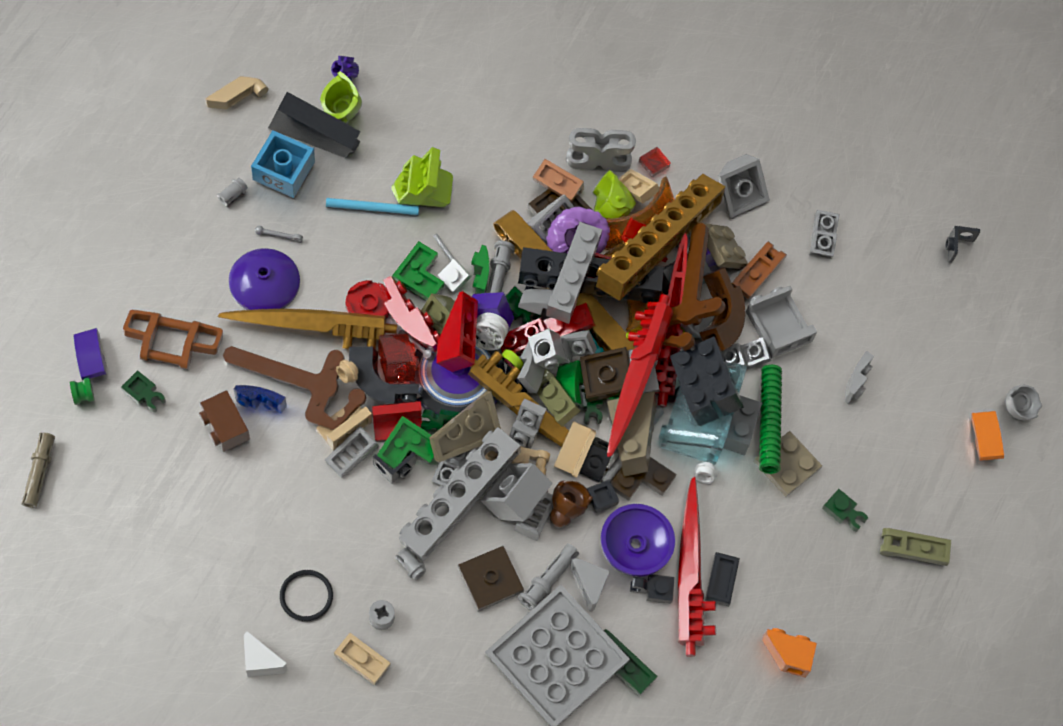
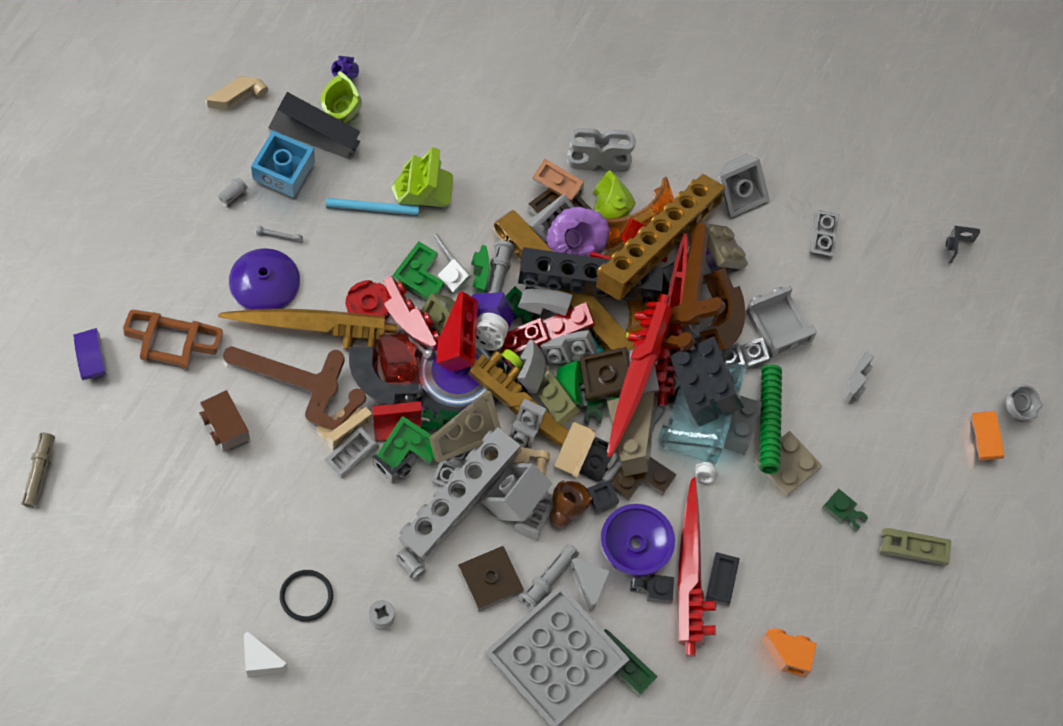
green wheel [70,378,95,405] -> none
dark green plate [121,370,166,413] -> none
clear blue slope [233,385,287,414] -> none
tan plate [334,633,391,685] -> none
tan plate [336,359,358,383] -> none
light grey brick [528,329,567,369] -> none
light grey arch [546,222,602,324] -> none
tan plate [619,169,660,204] -> none
clear red tile [639,147,671,177] -> none
dark orange plate [732,241,787,300] -> none

